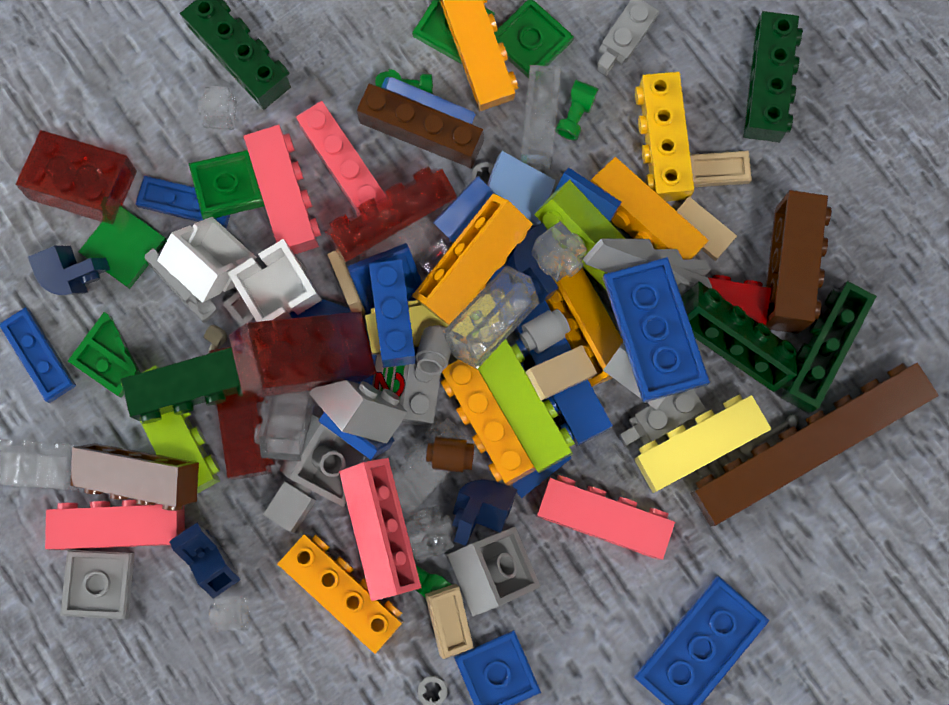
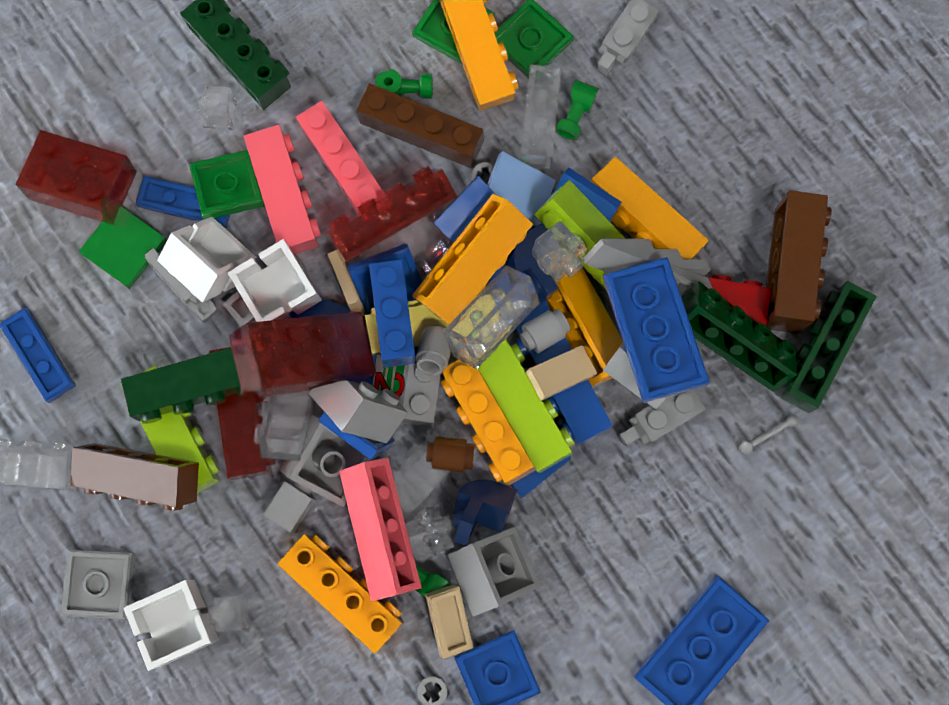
dark blue brick [28,245,110,295] -> none
coral brick [45,500,185,550] -> none
green wing [68,312,140,398] -> none
dark blue brick [169,523,241,599] -> none
dark tan hand [204,325,227,354] -> none
tile [381,77,476,124] -> none
coral brick [536,475,675,560] -> none
light yellow brick [634,394,771,493] -> none
yellow brick [635,71,694,202] -> none
tan tile [677,197,737,261] -> none
tan tile [690,151,752,187] -> none
reddish brown brick [691,362,939,527] -> none
dark green brick [743,11,803,143] -> none
none -> white piece [124,580,219,671]

